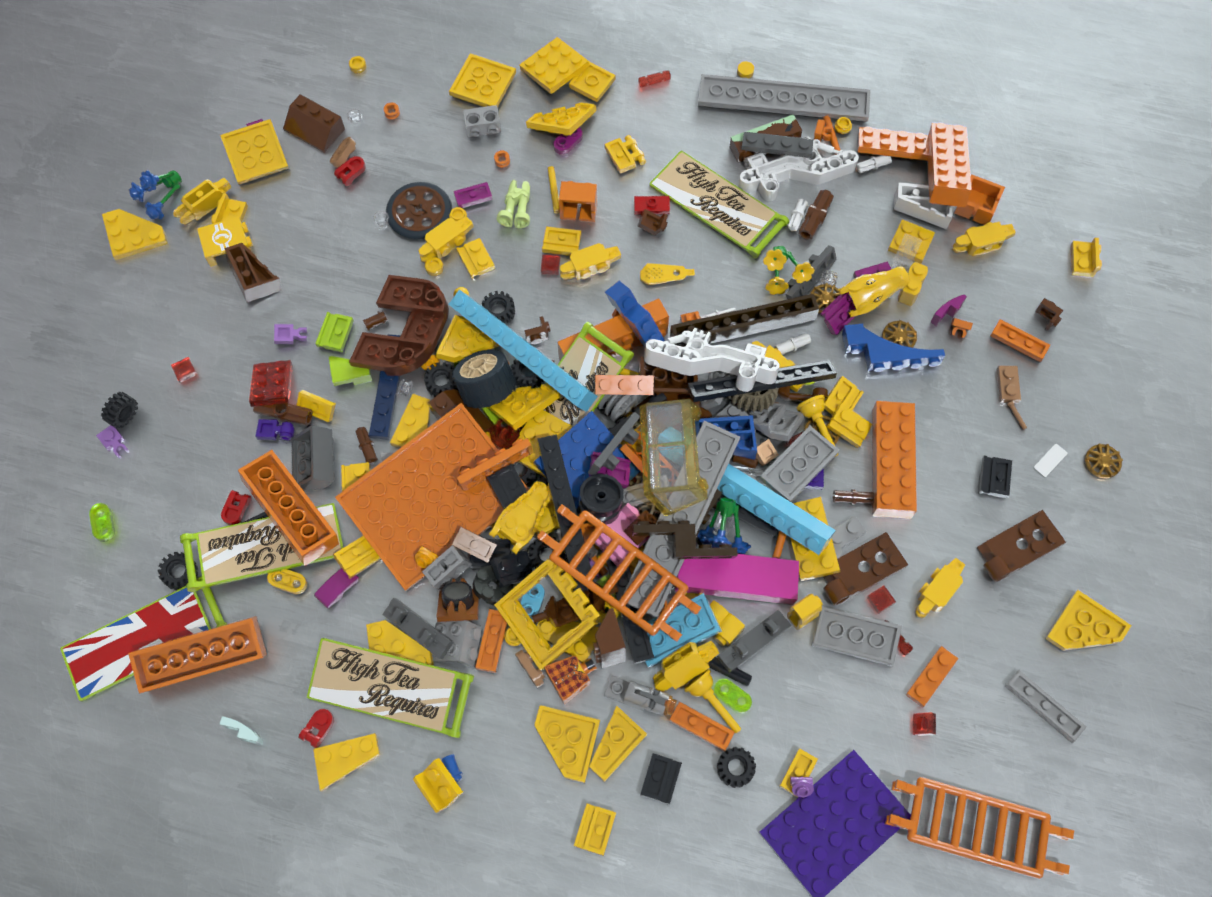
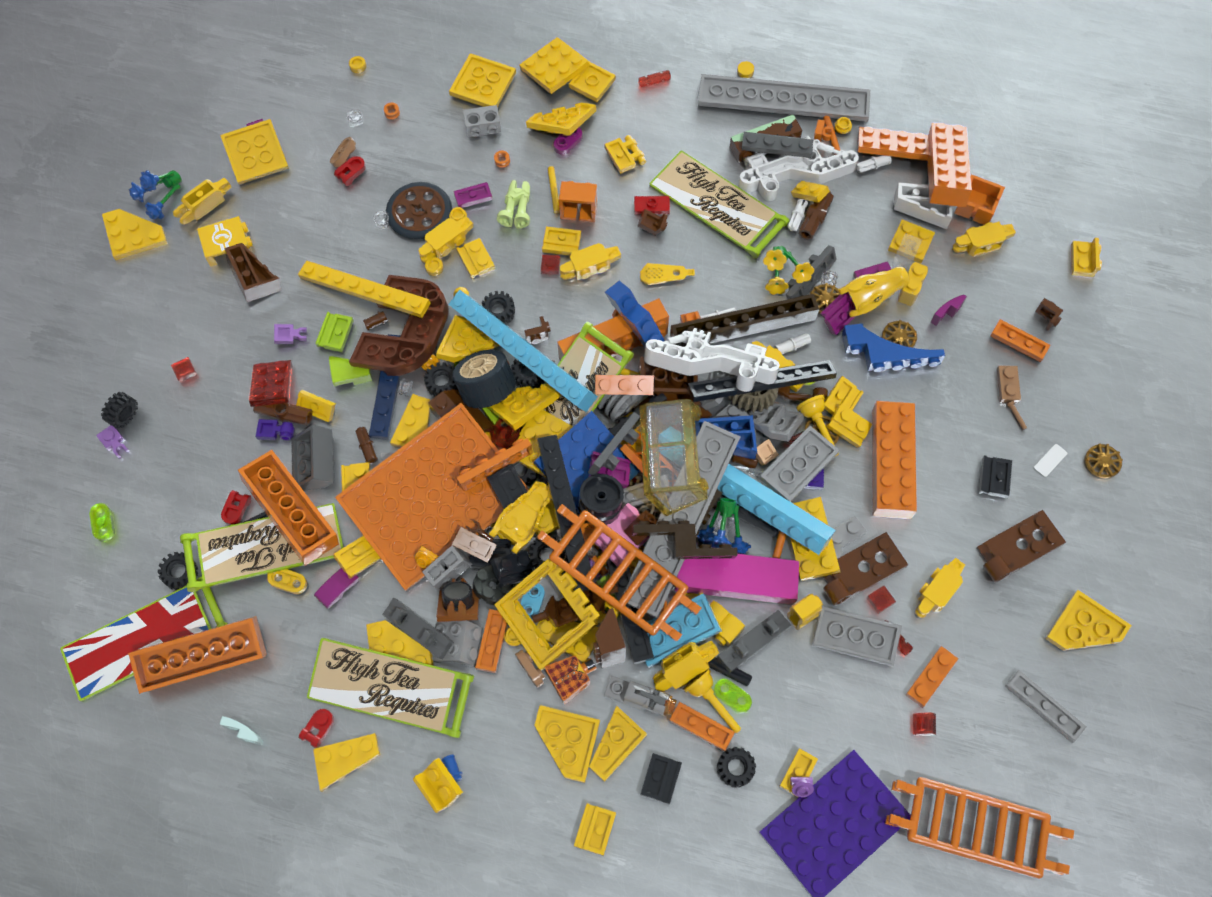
yellow bracket [211,193,248,224] -> none
reddish brown slope [283,94,345,153] -> none
reddish brown pin [833,489,874,505] -> none
orange tile [951,318,973,338] -> none
none -> yellow plate [298,260,431,318]
none -> reddish brown hand [468,520,494,542]
none -> yellow plate [791,181,830,203]

